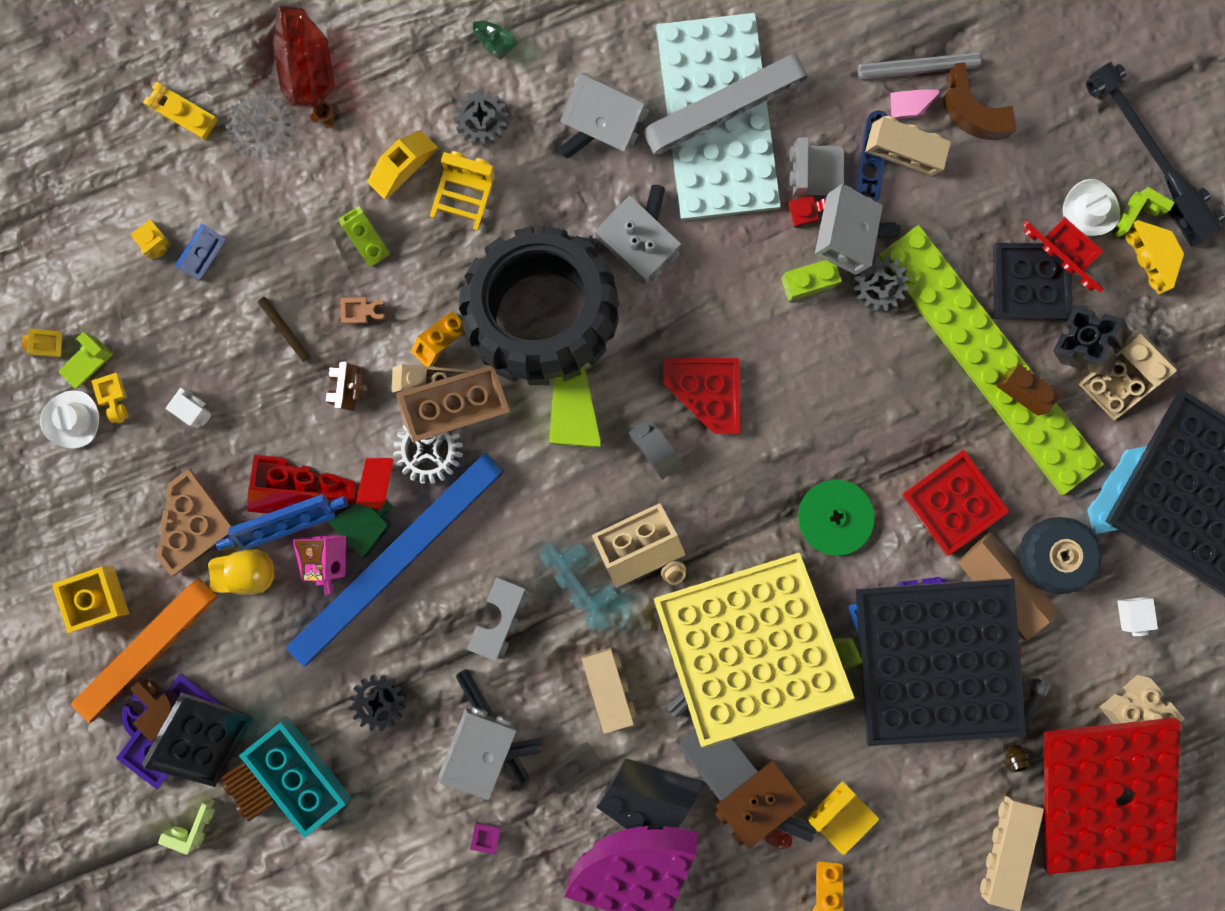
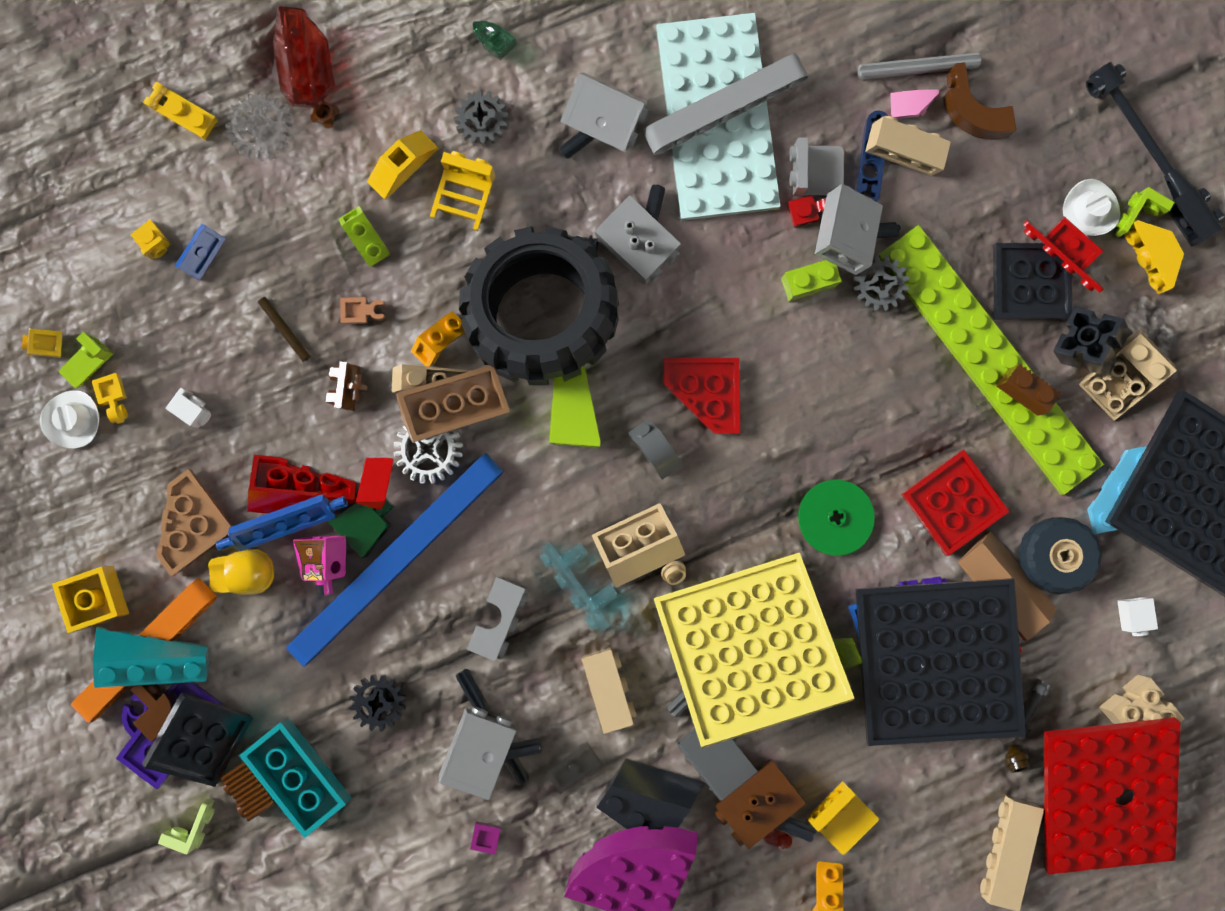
none -> teal wedge [93,627,209,688]

